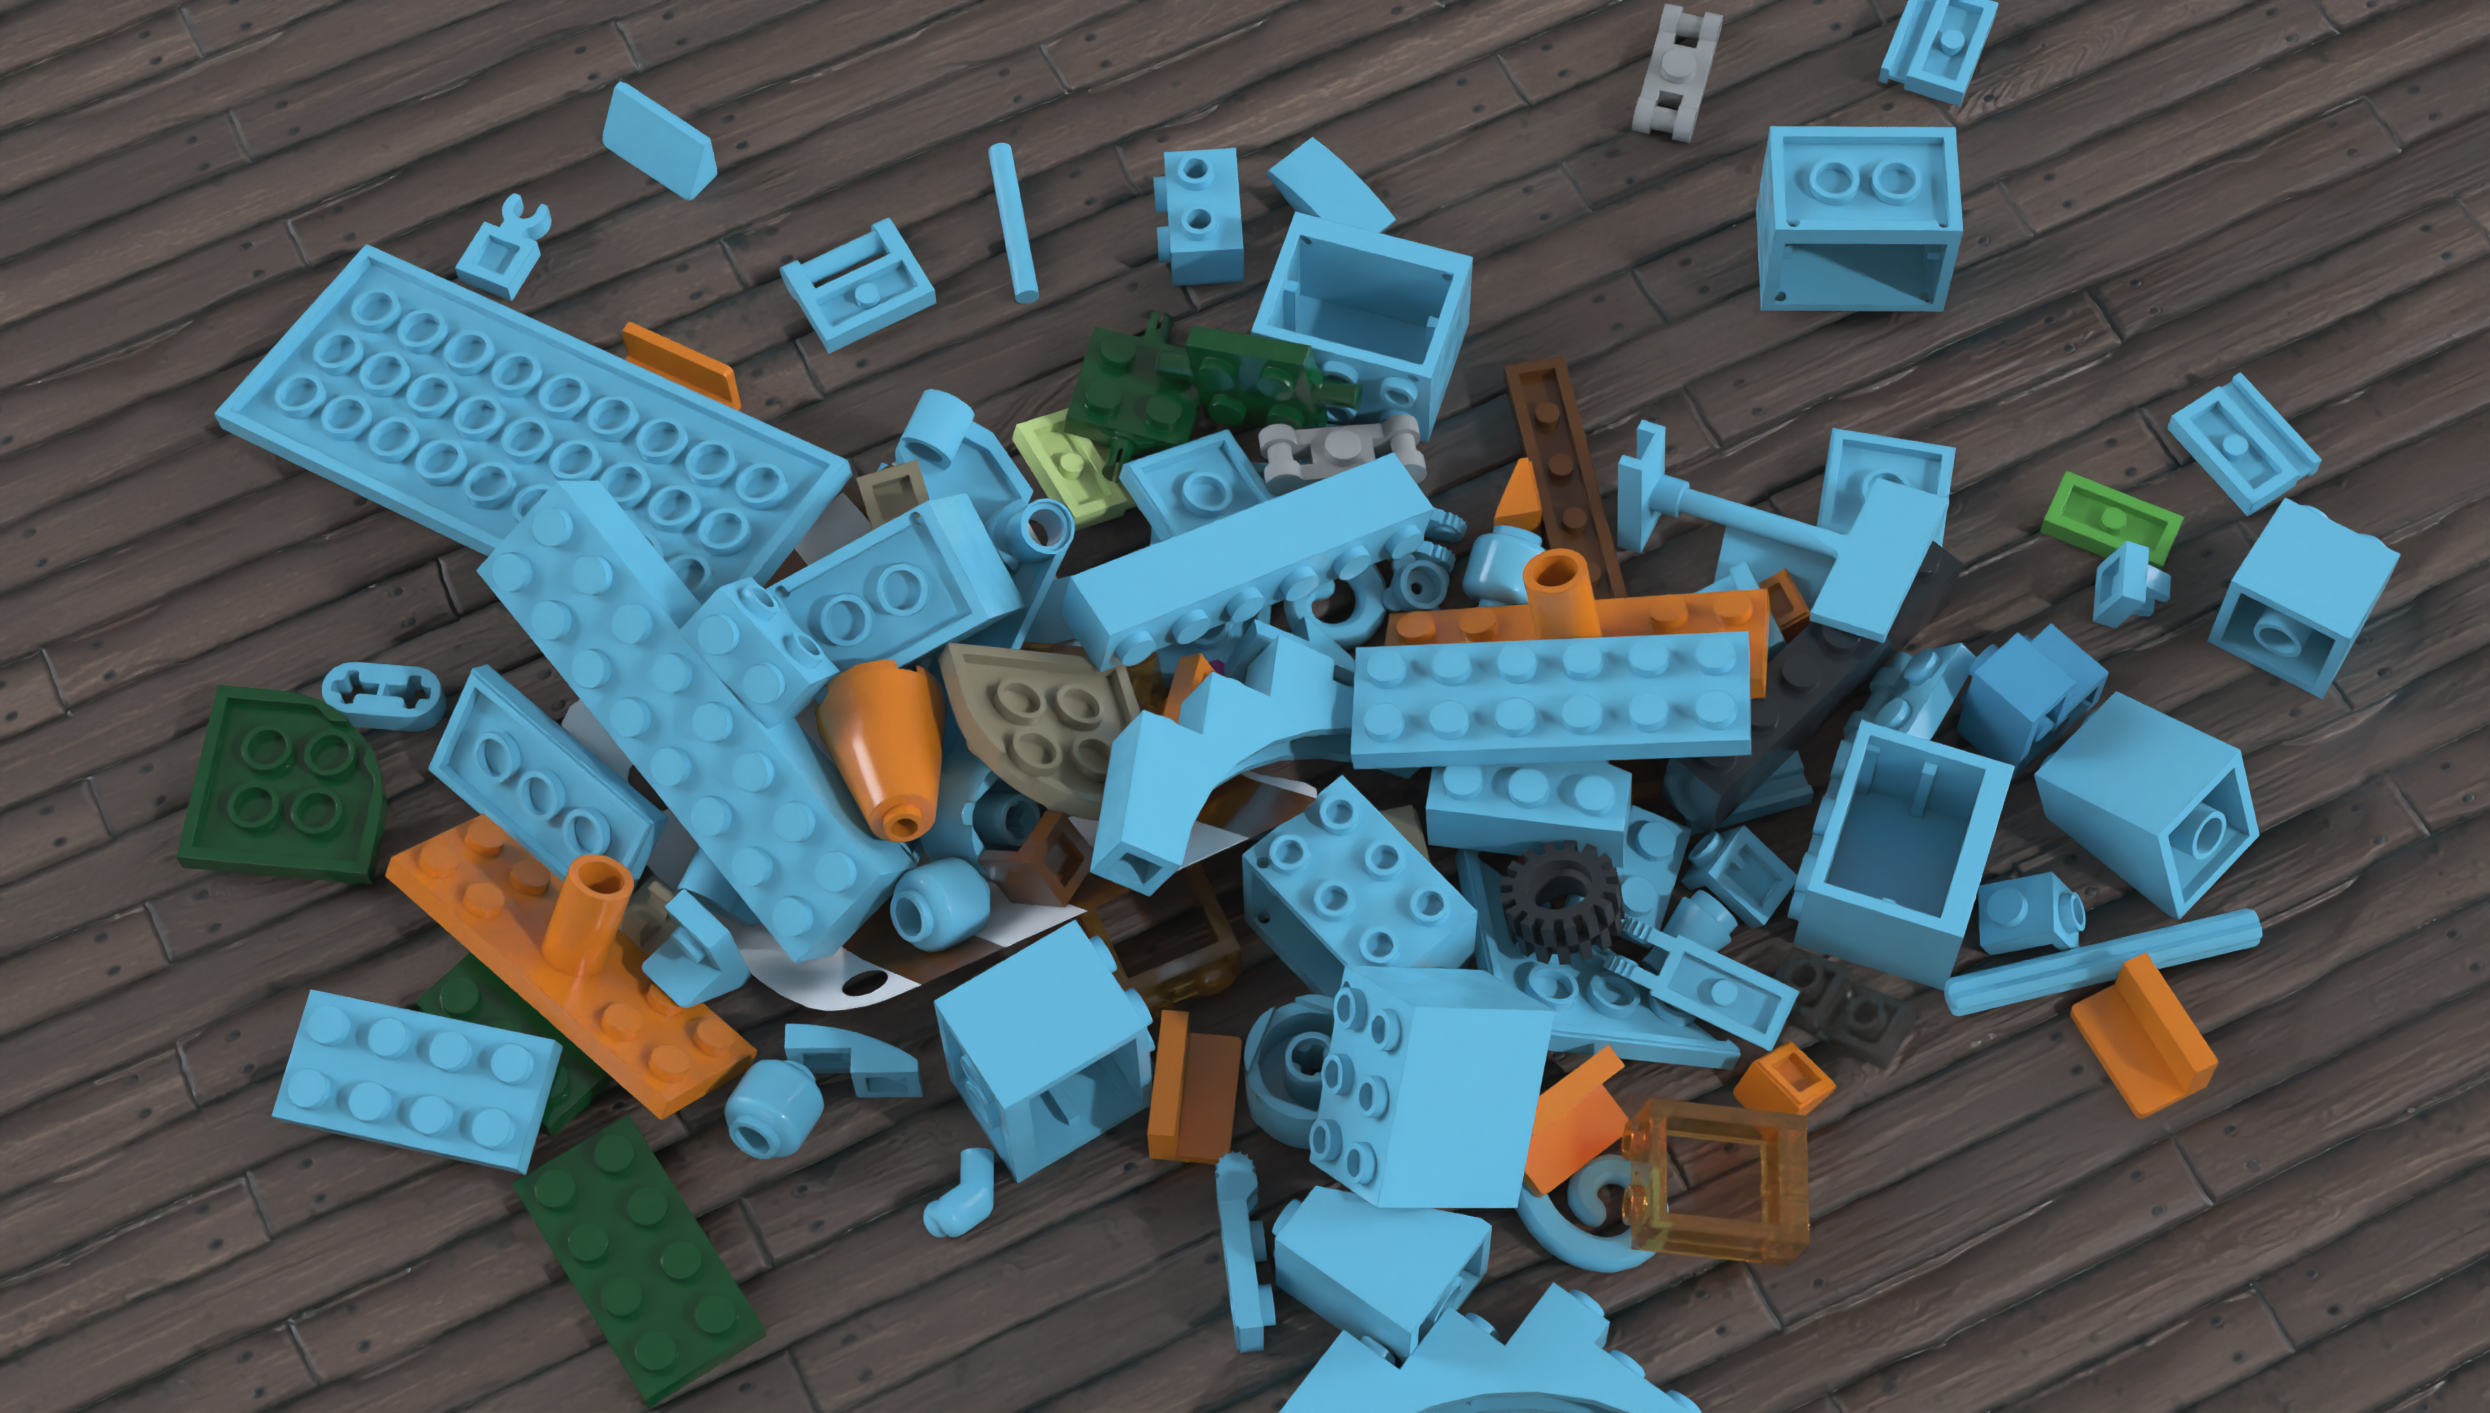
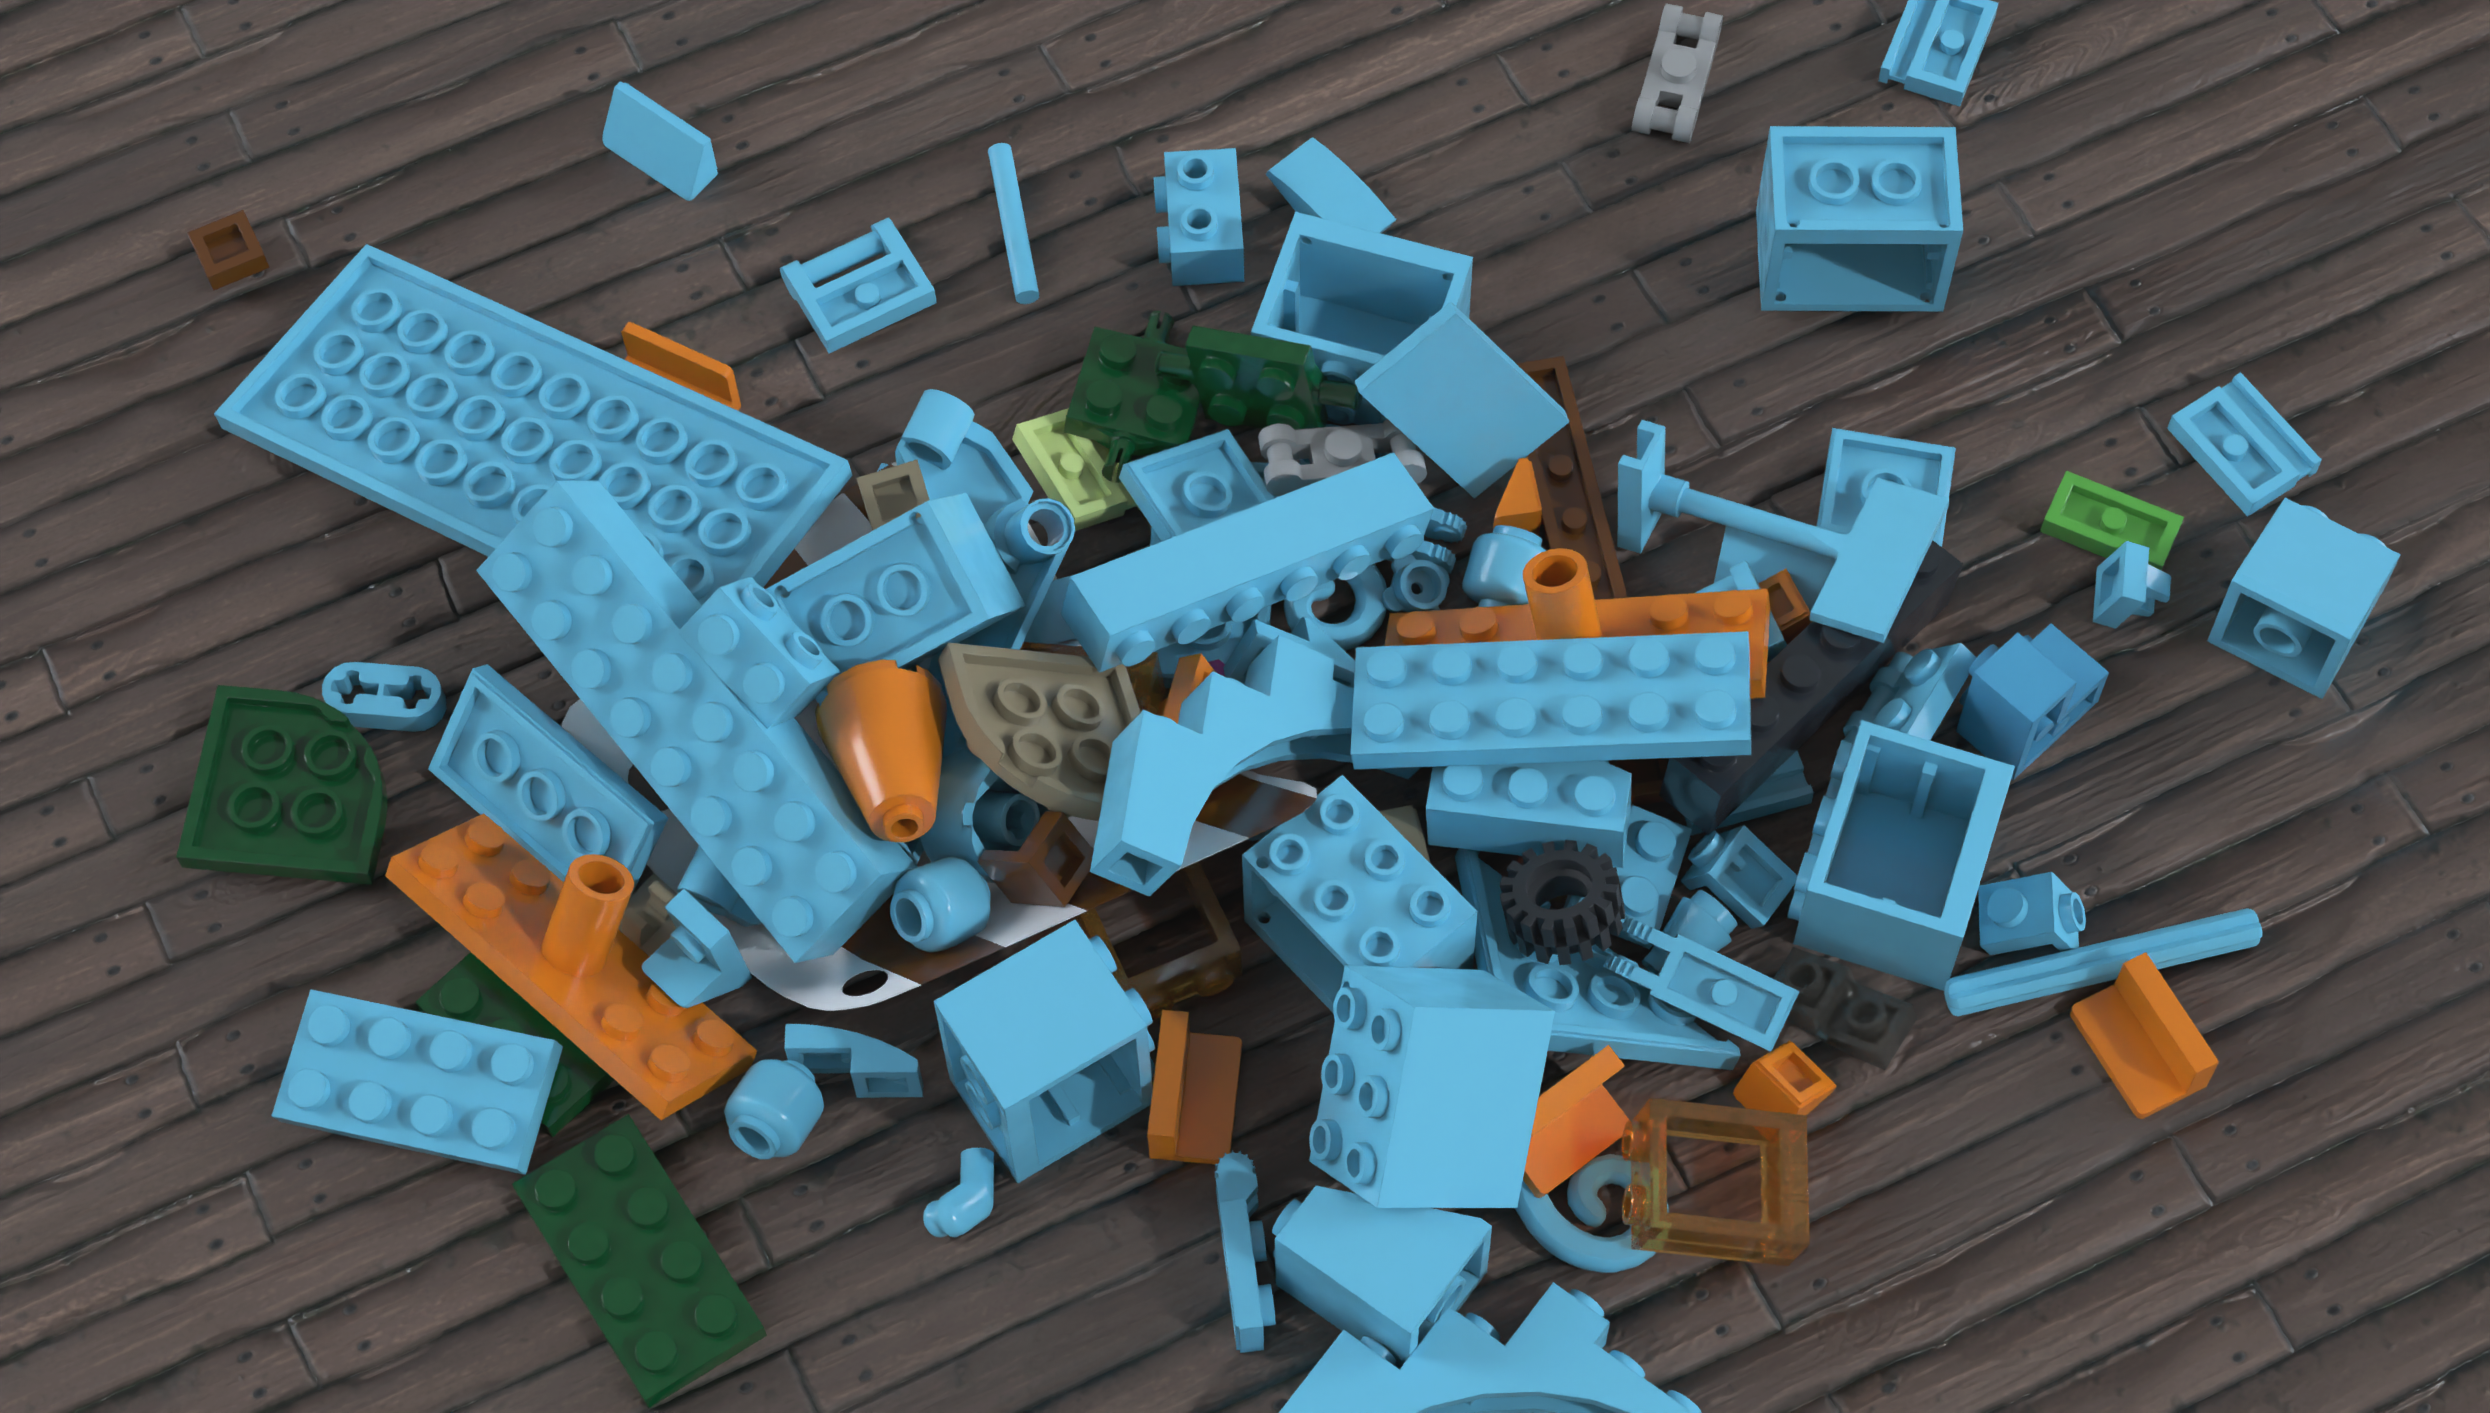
medium azure plate [455,193,552,301] -> none
medium azure brick [1244,994,1335,1149] -> none
medium azure slope [2034,691,2260,921] -> none
none -> reddish brown plate [187,210,270,291]
none -> medium azure tile [1355,302,1570,498]

